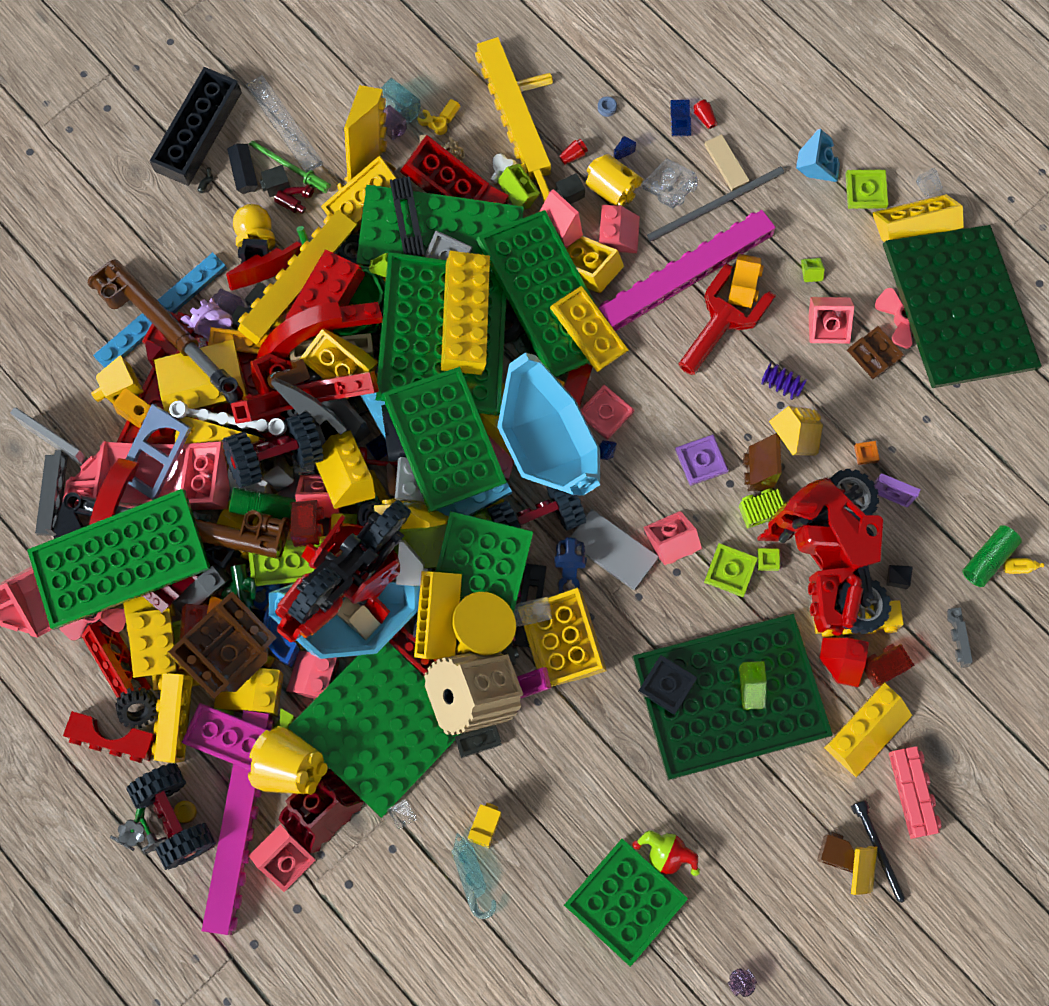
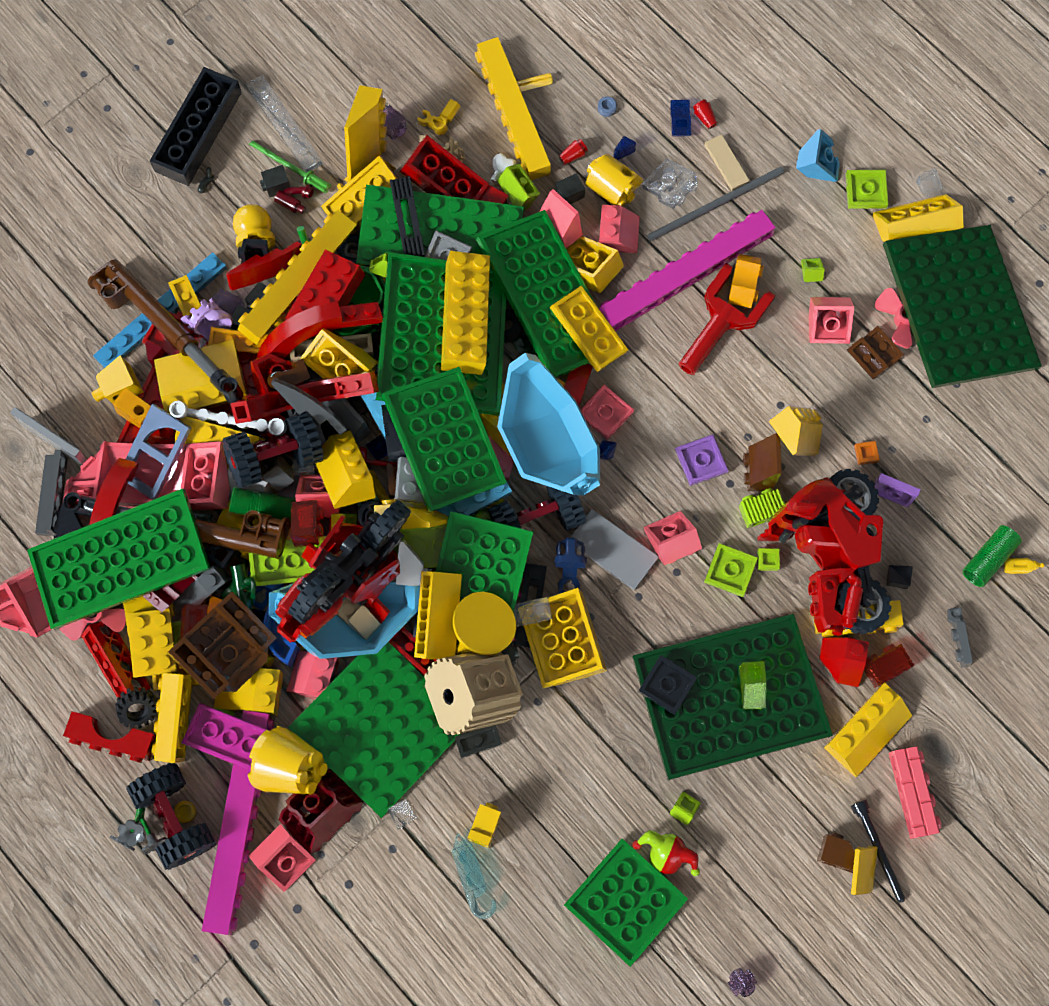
black piece [227,143,258,194] -> none
lime slope [274,709,296,730] -> none
clear light blue brick [380,77,421,124] -> none
dark pink tile [517,667,551,699] -> none
yellow tile [533,169,550,202] -> none
dark purple piece [761,361,807,400] -> none
none -> yellow plate [168,275,201,318]
none -> lime slope [669,791,701,825]

